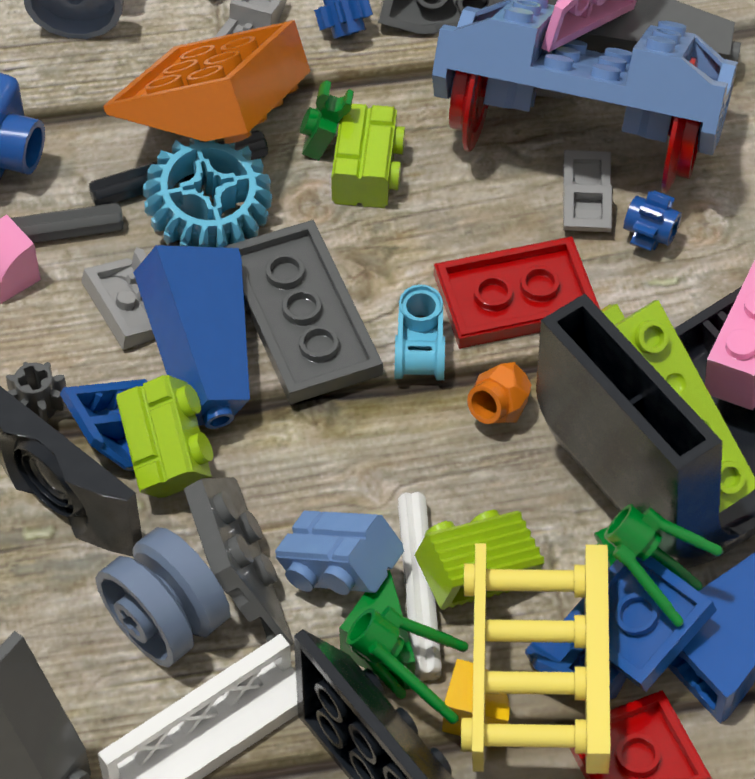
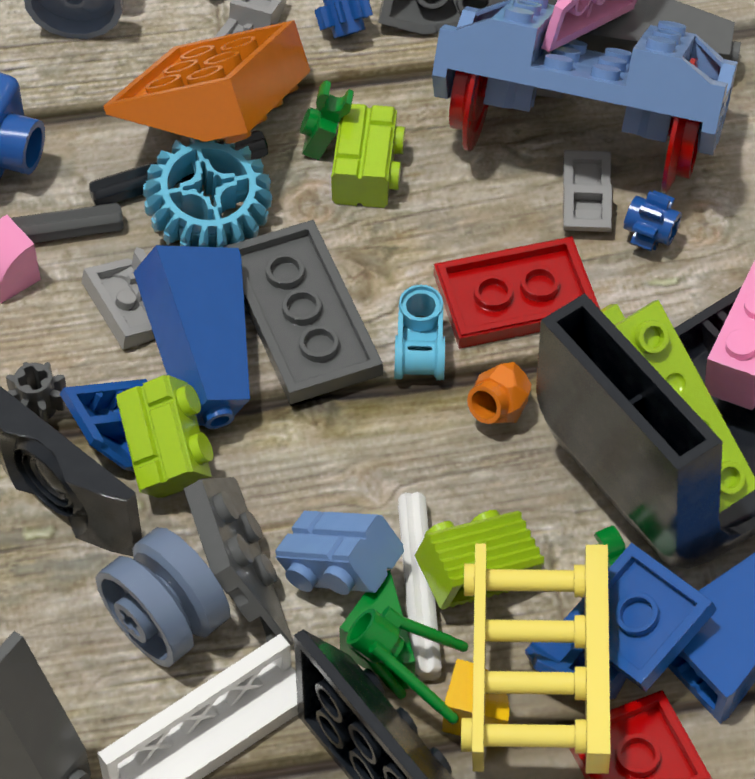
green plant [604,504,723,627] -> none

